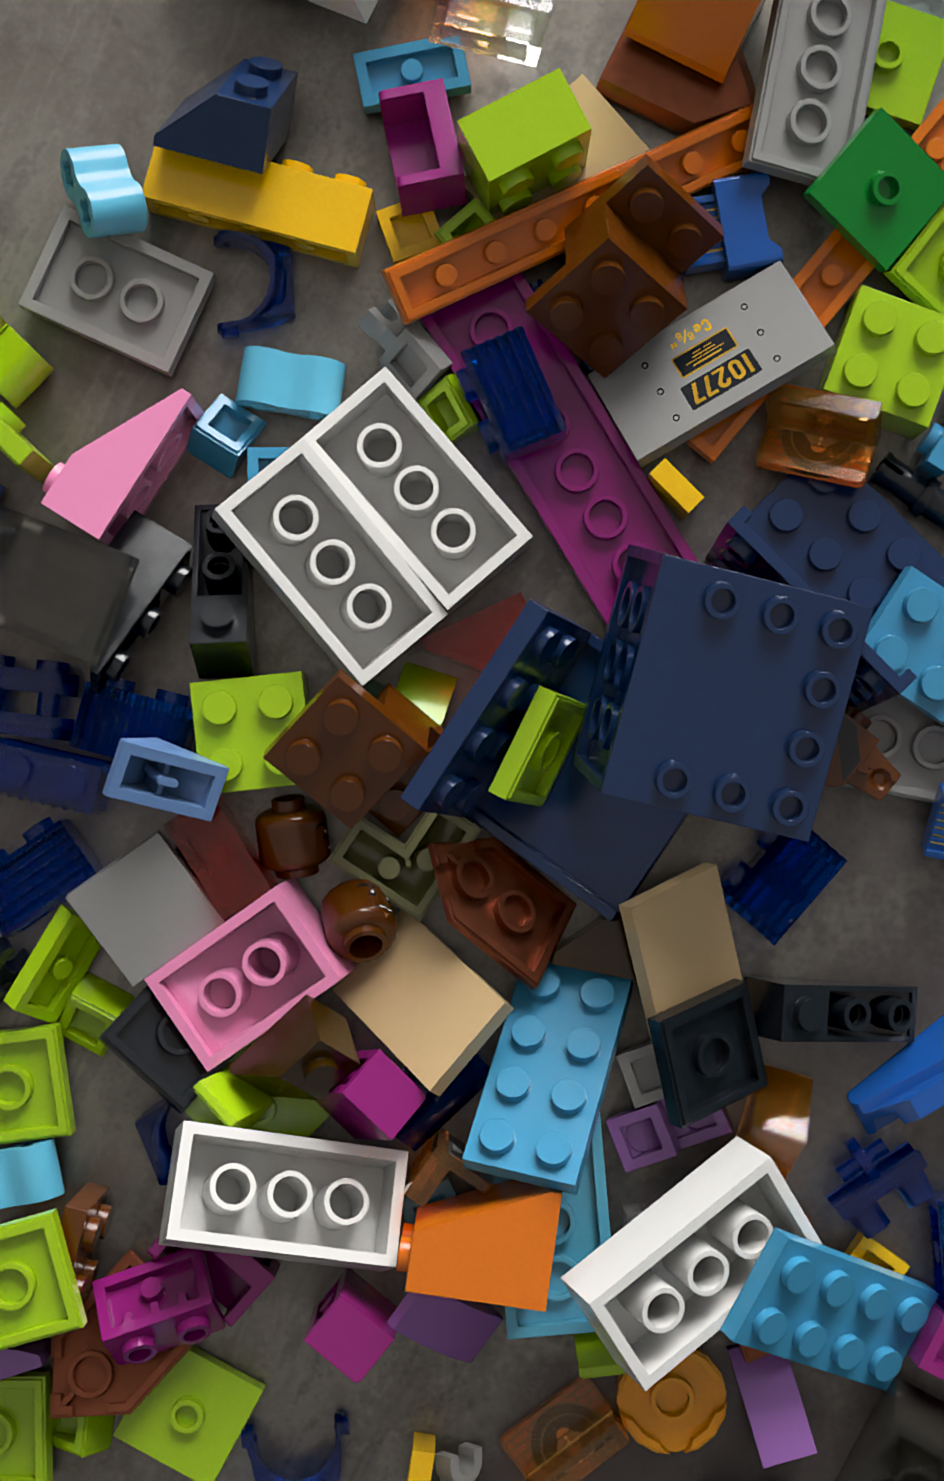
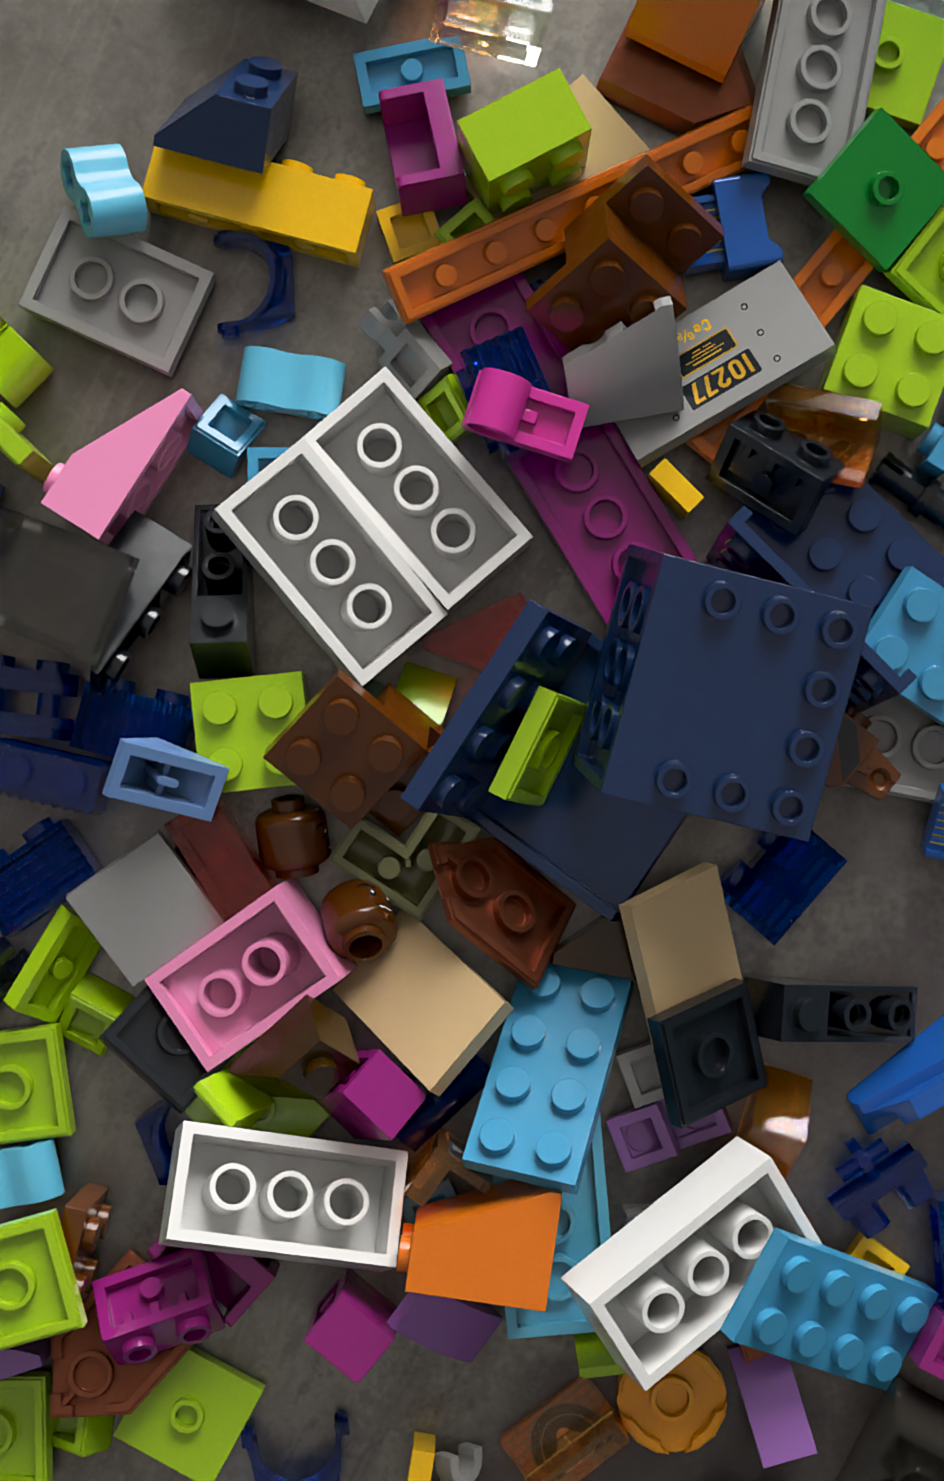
none -> dark pink plate [462,367,590,464]
none -> light grey slope [562,296,684,427]
none -> black bracket [706,410,846,536]

